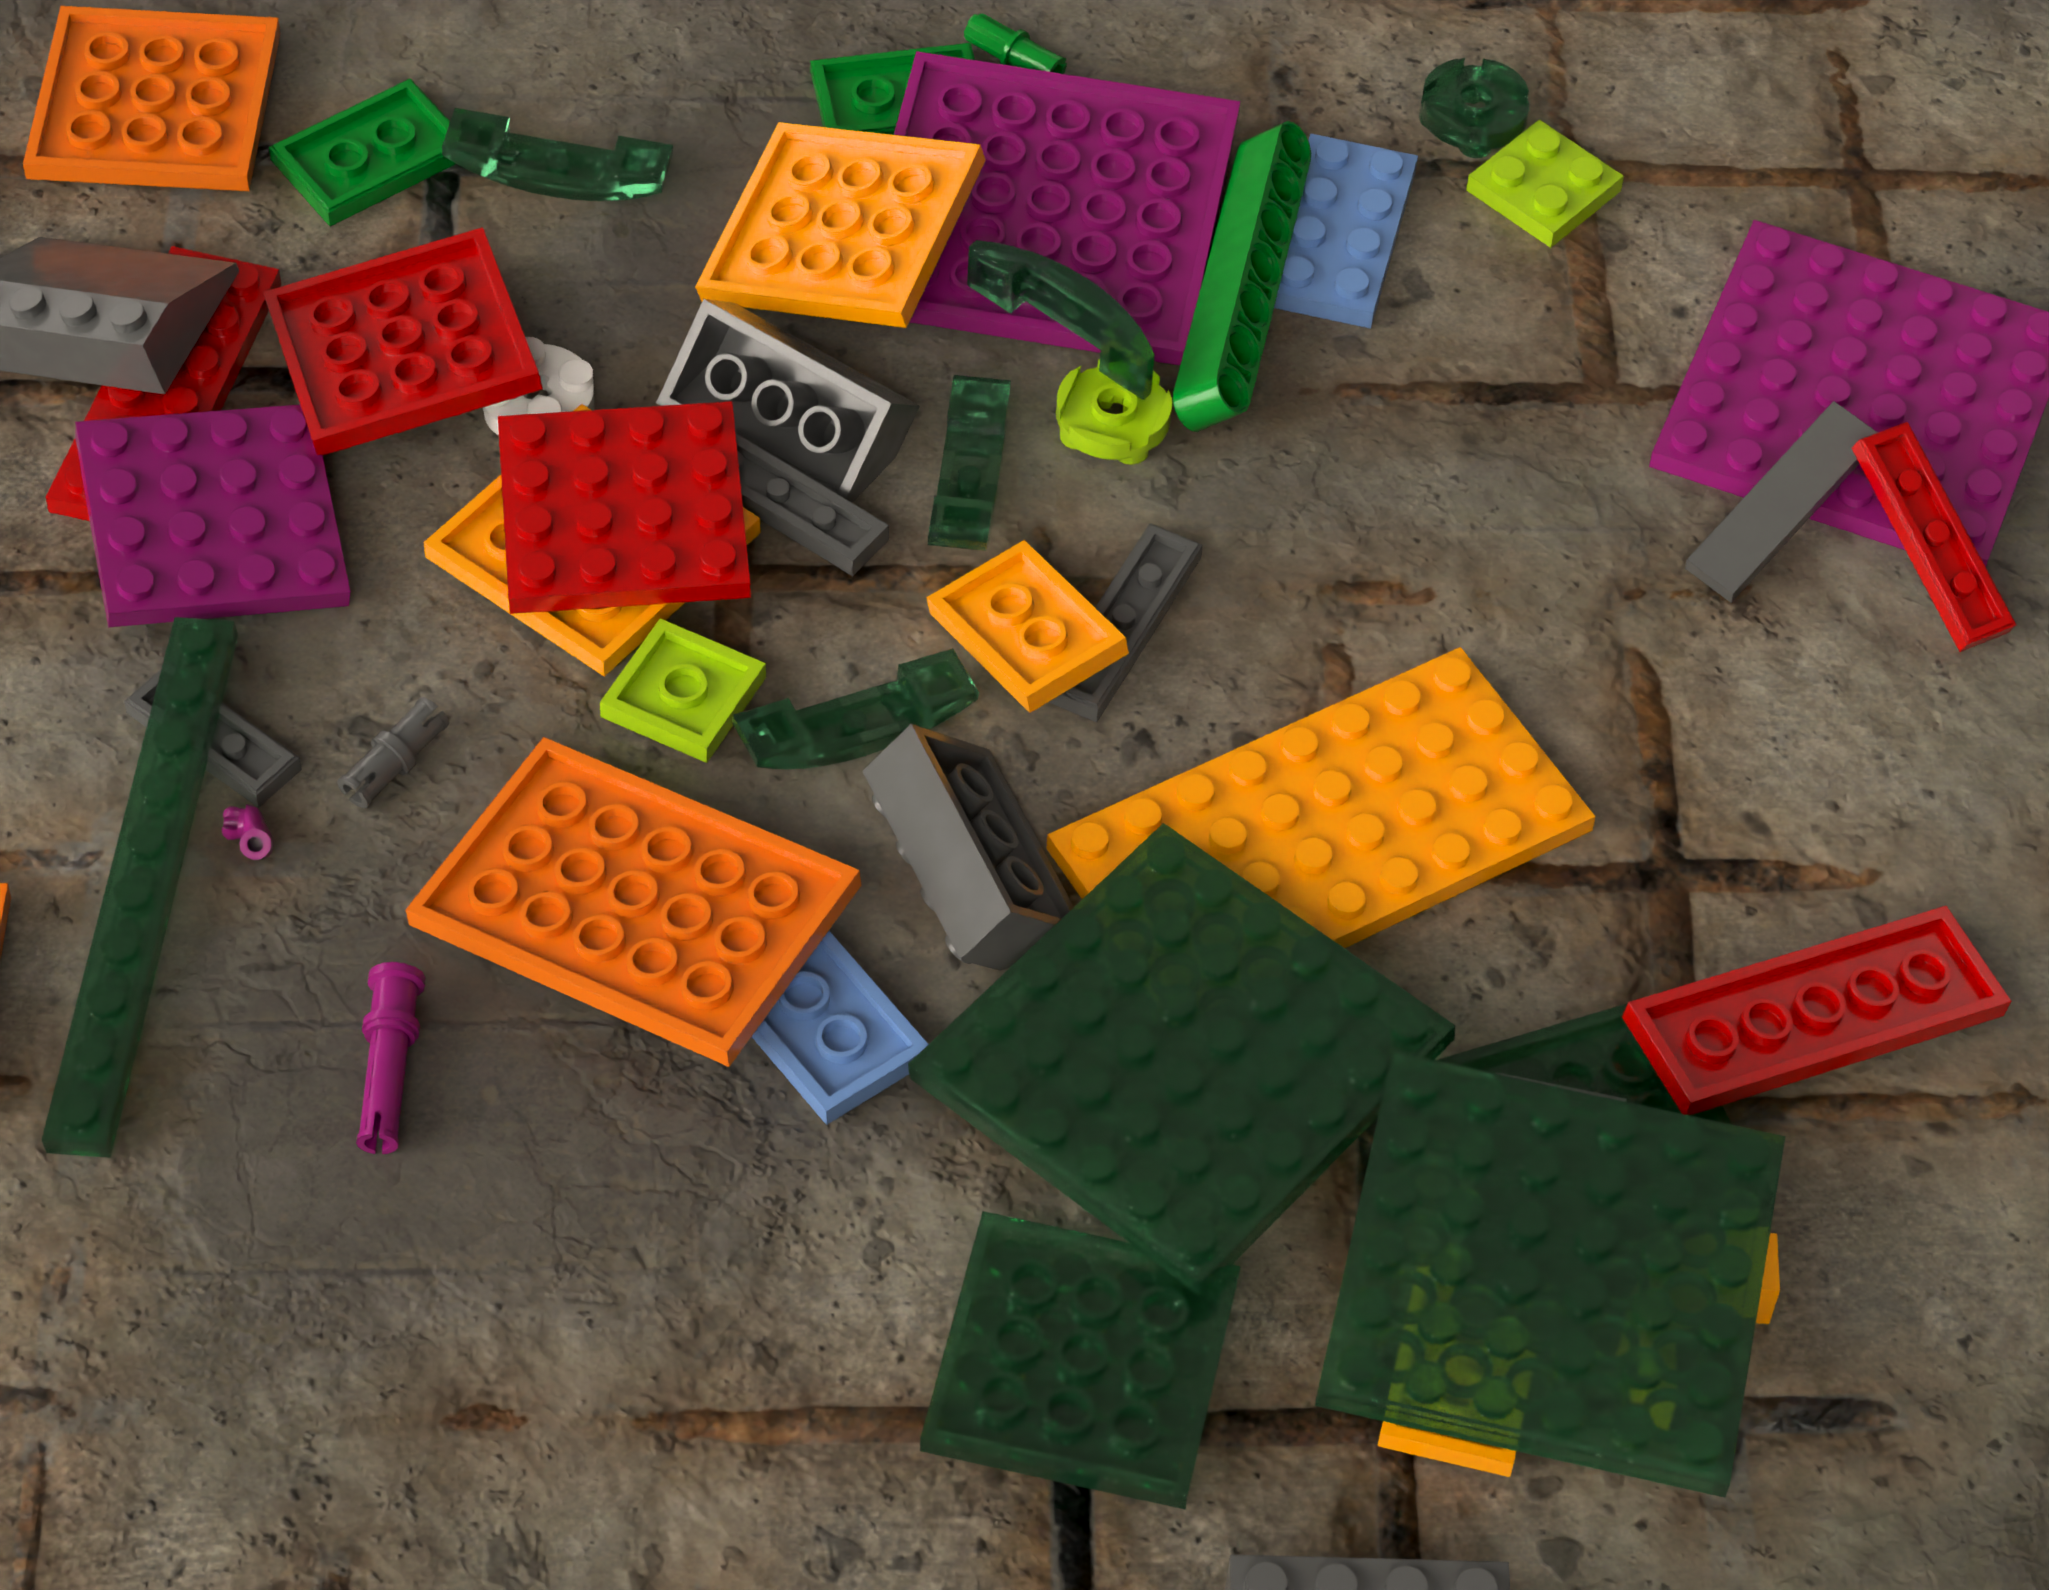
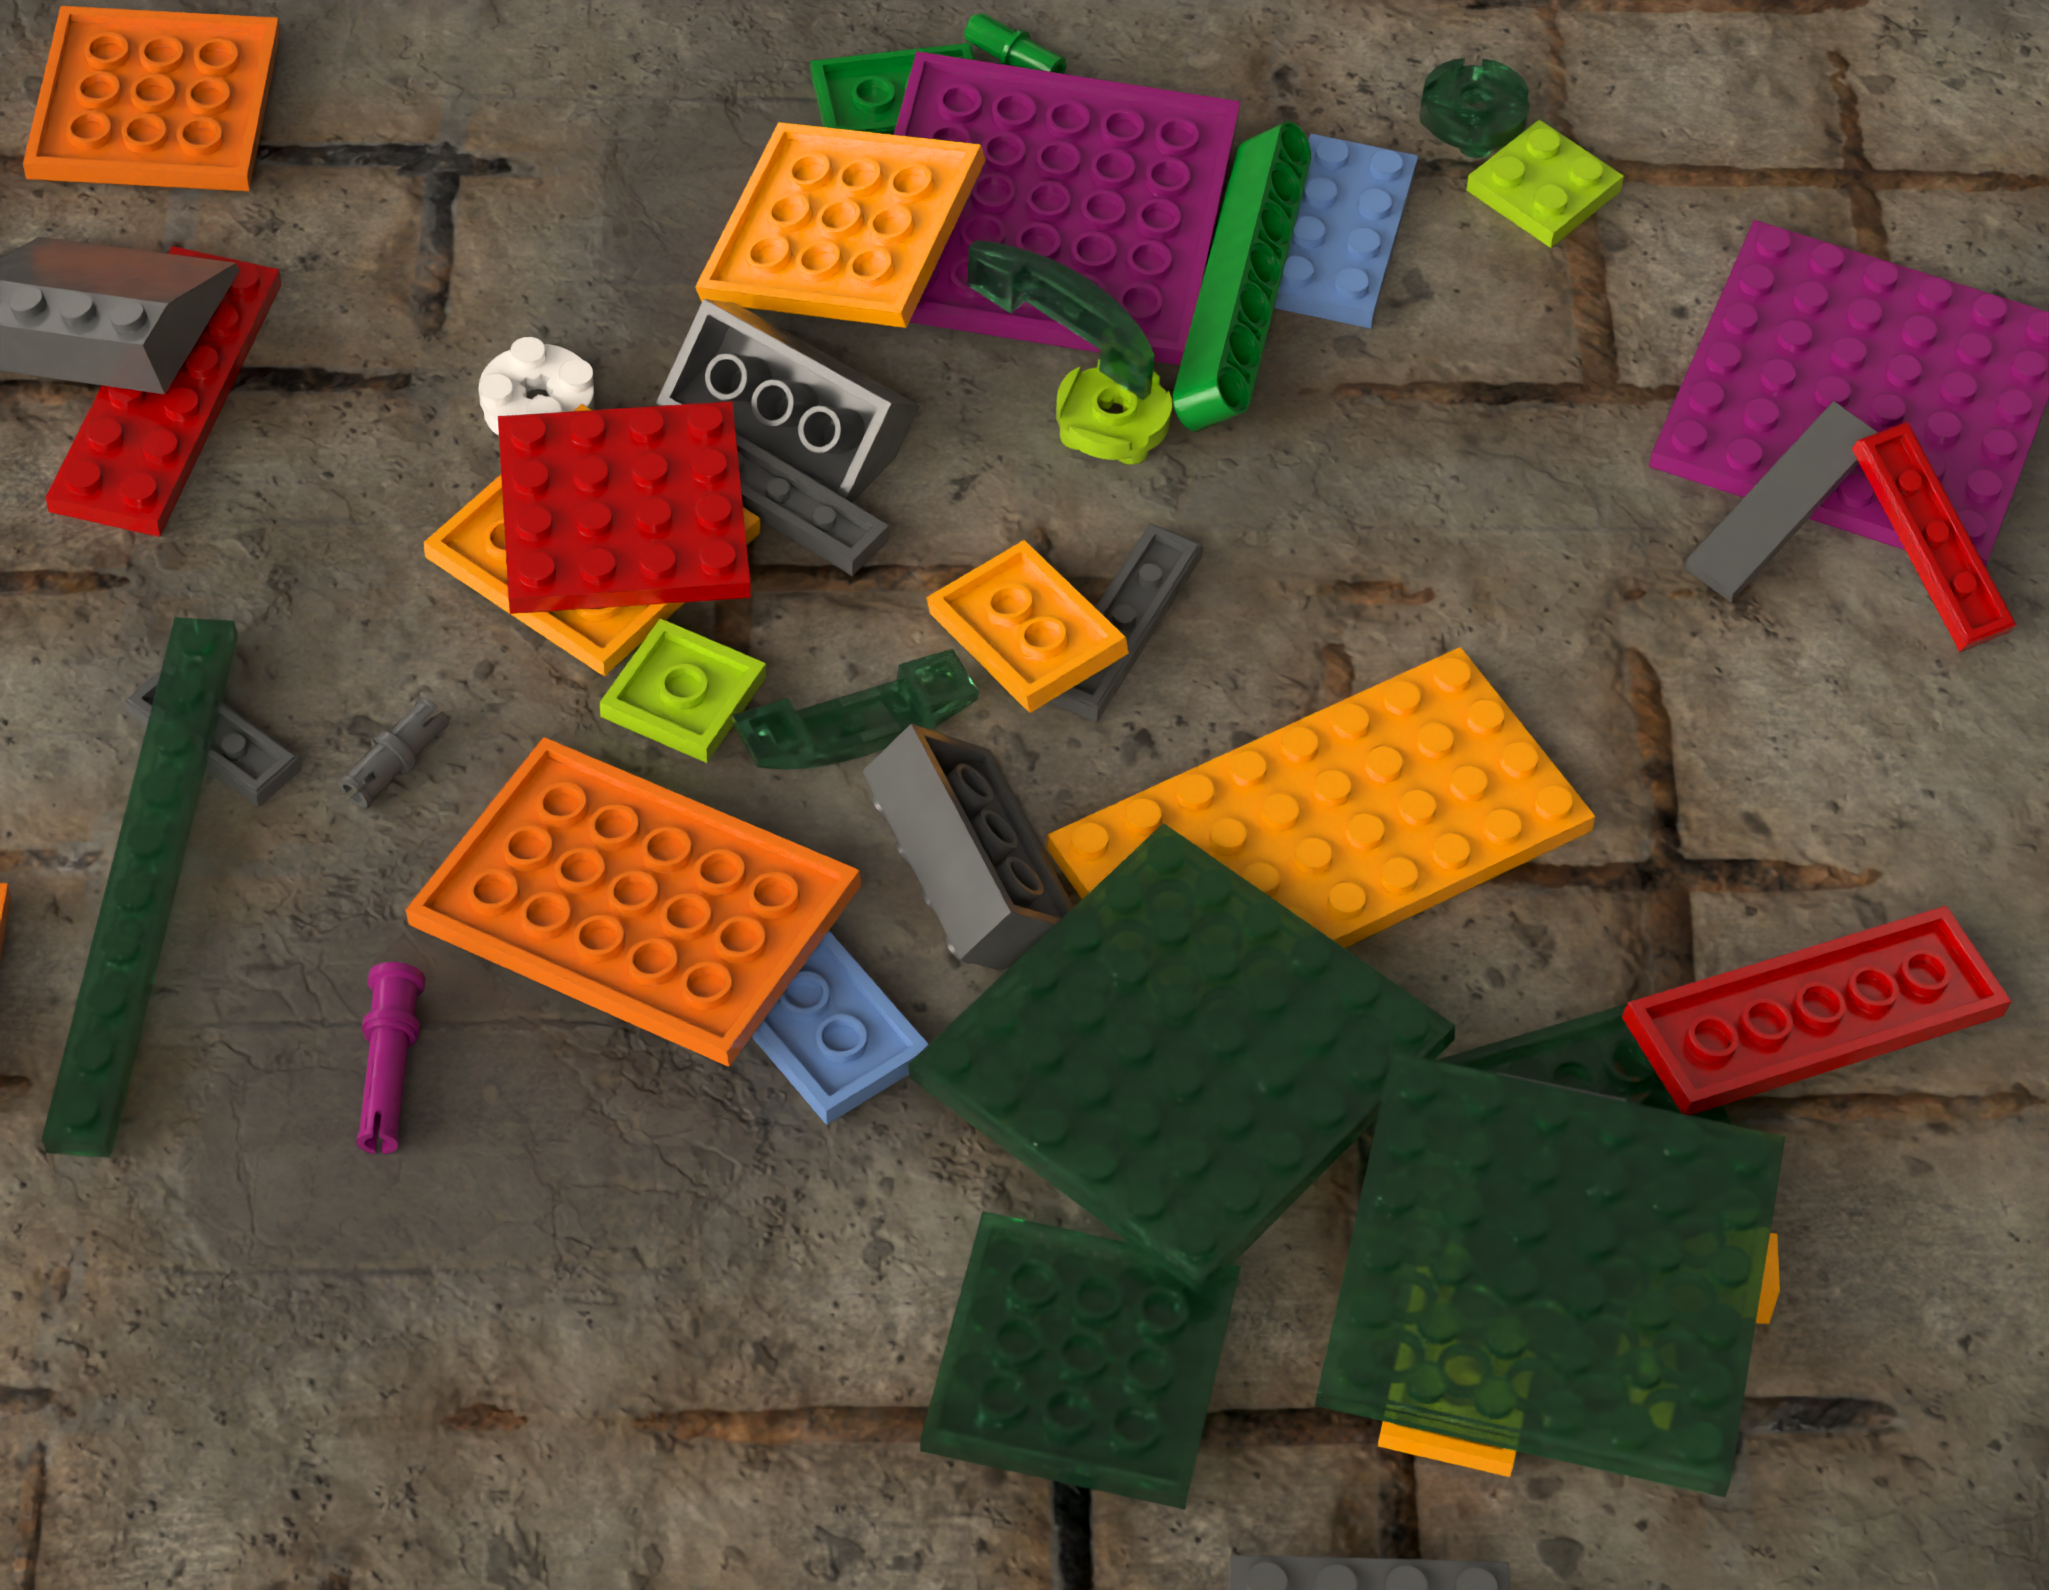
magenta plate [75,405,351,628] -> none
magenta arm [222,804,274,860] -> none
red plate [263,227,543,456] -> none
green tile [269,78,472,227] -> none
clear green slope [442,108,673,201] -> none
clear green slope [928,375,1011,551] -> none

